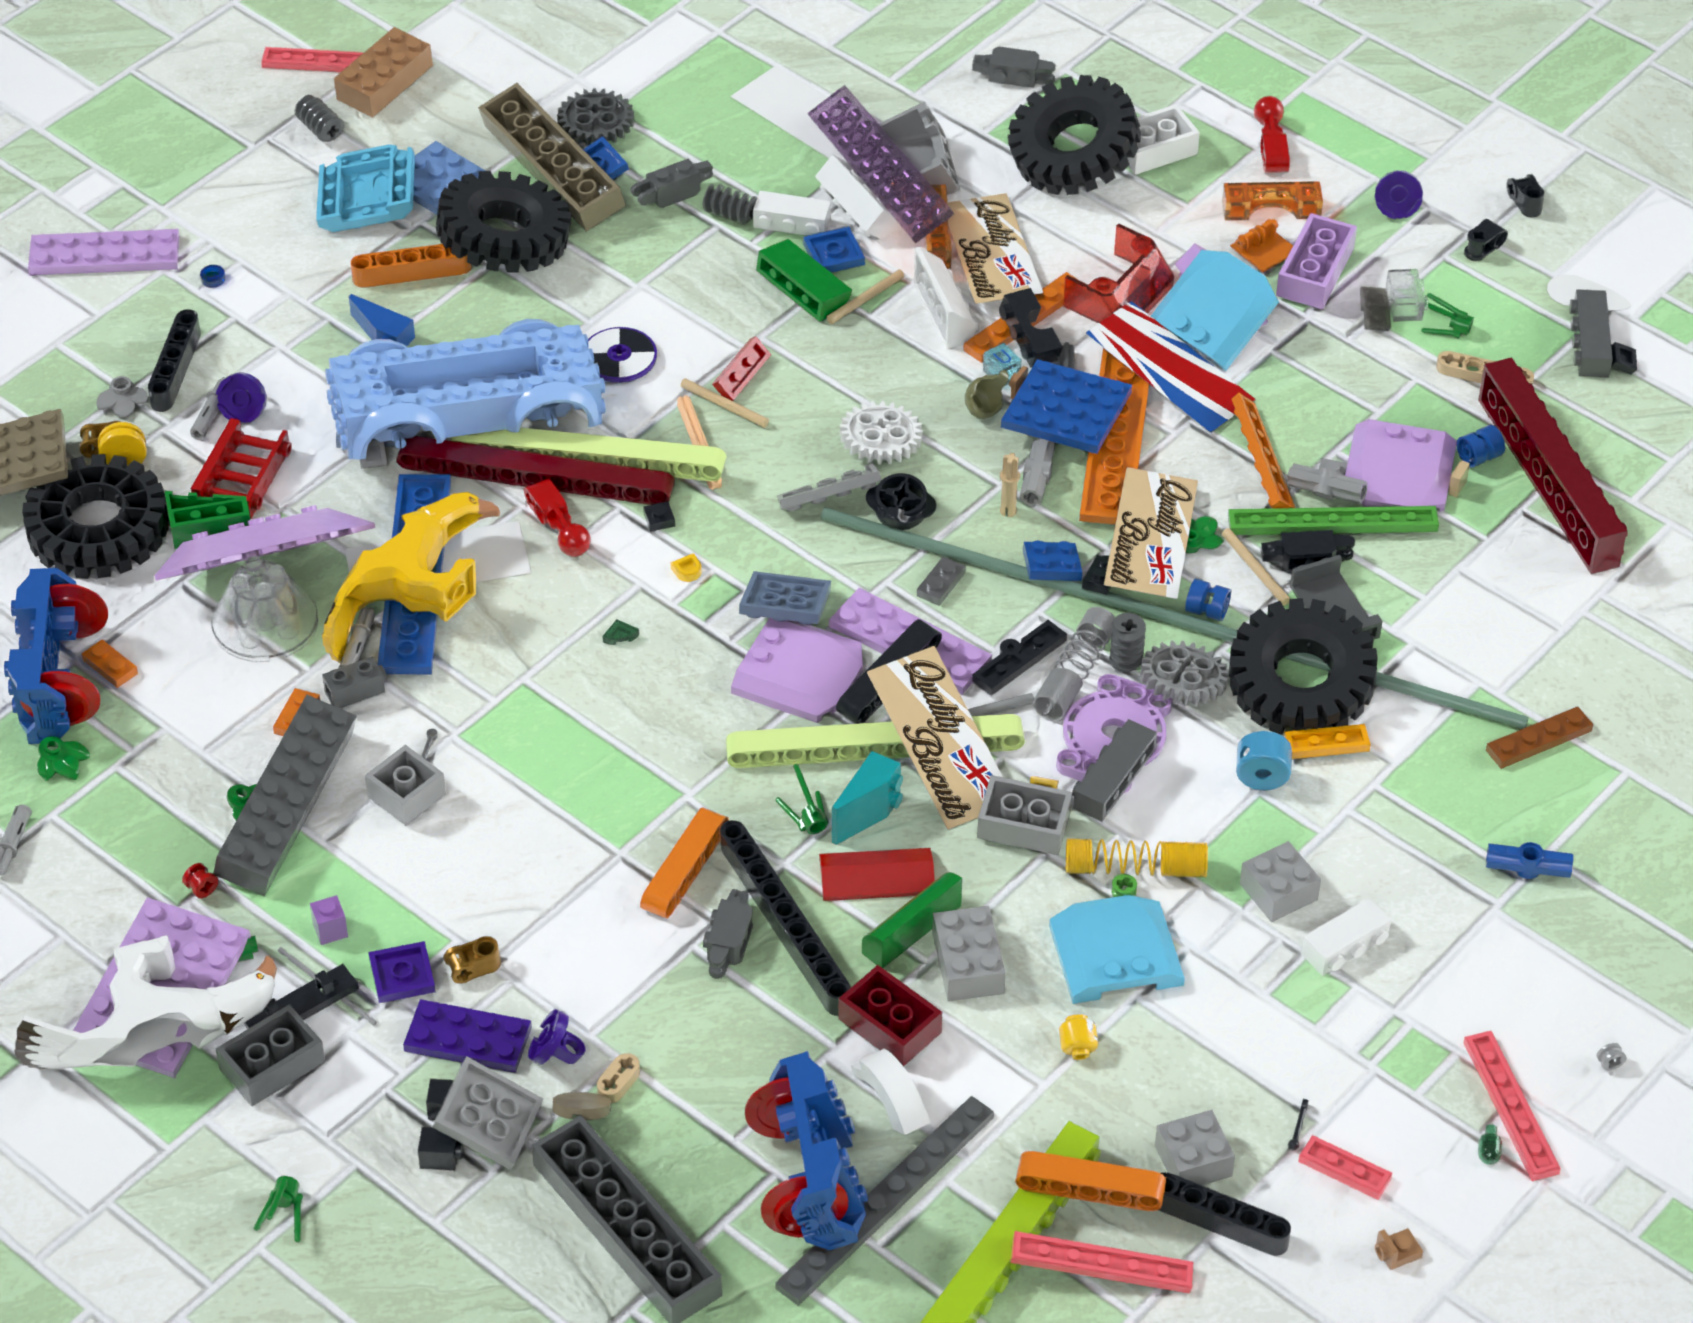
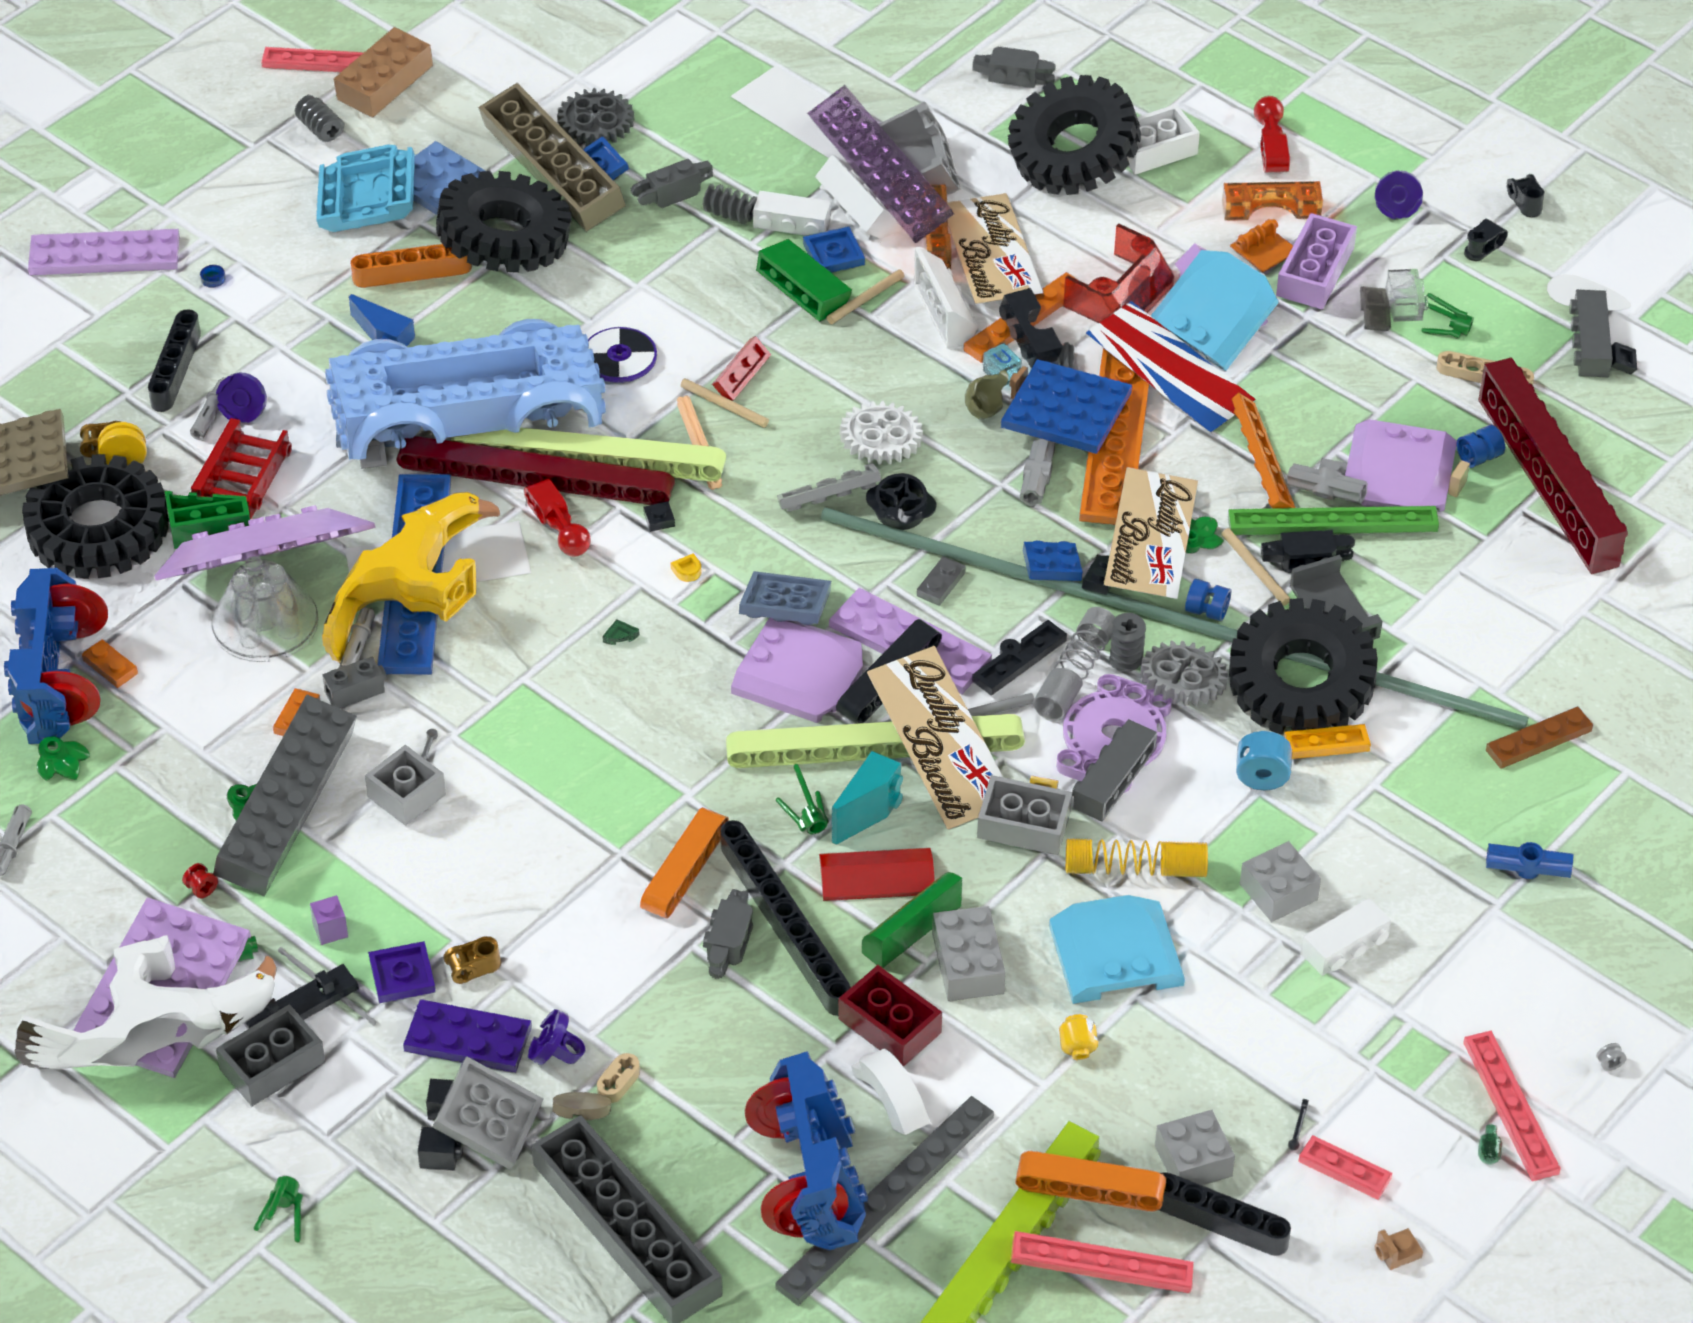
light grey plate [97,376,148,418] -> none
tan axle [1000,453,1020,517] -> none
bright green bush [1111,874,1137,897] -> none

